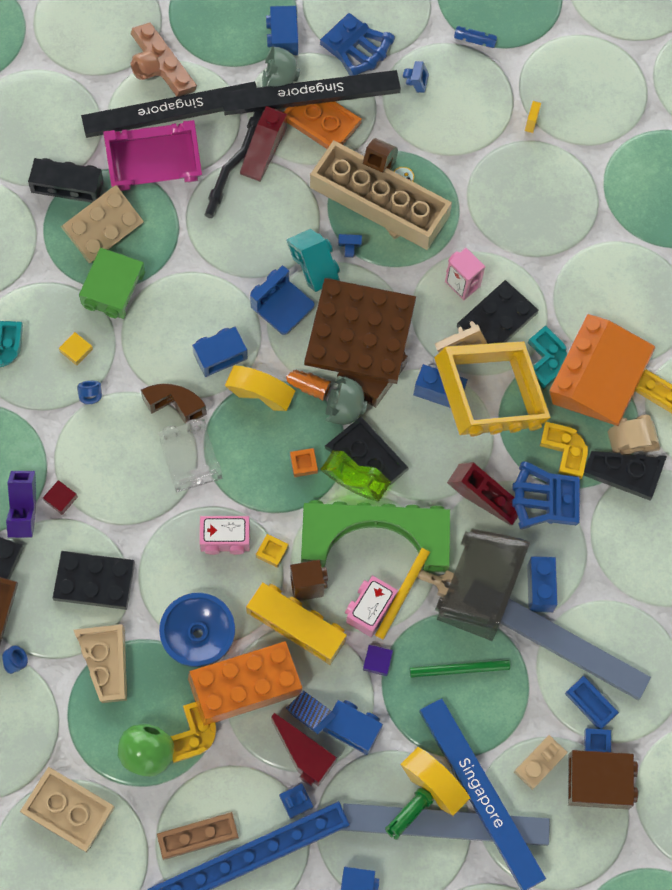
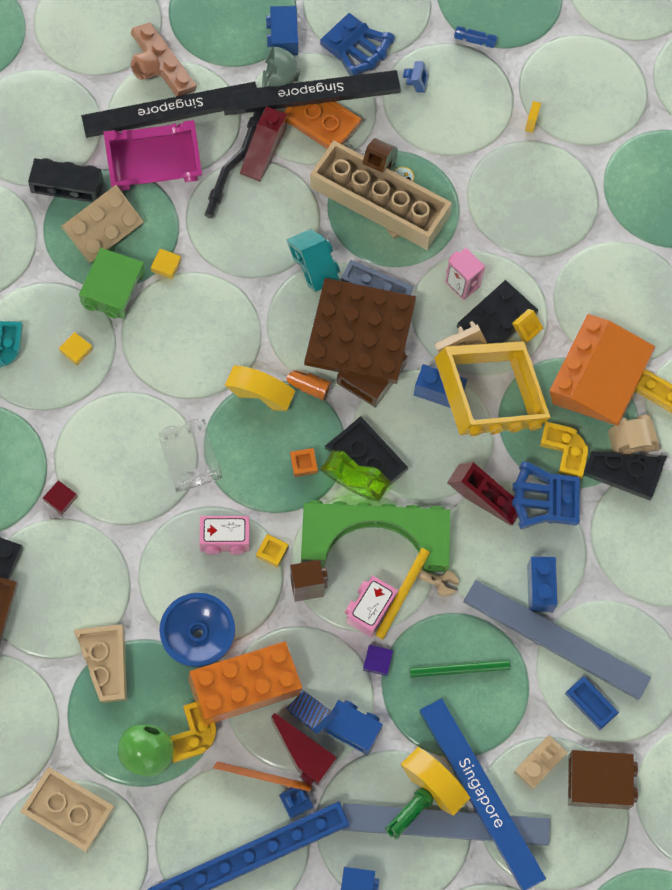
blue tile [2,646,28,674] -> none
dark purple brick [6,471,36,538] -> none
black plate [52,551,135,610] -> none
blue tile [77,380,102,404] -> none
reddish brown brick [141,384,207,425] -> none
medium nougat tile [157,812,239,860] -> none
blue brick [192,327,248,377] -> none
yellow brick [246,582,347,665] -> none
blue bracket [250,265,314,335] -> none
sand green cylinder [325,376,367,425] -> none
blue tile [338,234,362,258] -> none
clear smoke windscreen [435,528,530,641] -> none
teal plate [528,325,567,389] -> none
blue tile [584,728,611,752] -> none
none -> yellow tile [151,249,181,279]
none -> orange sticker [213,761,313,791]
none -> sand blue plate [341,260,413,295]
none -> yellow tile [512,309,544,343]

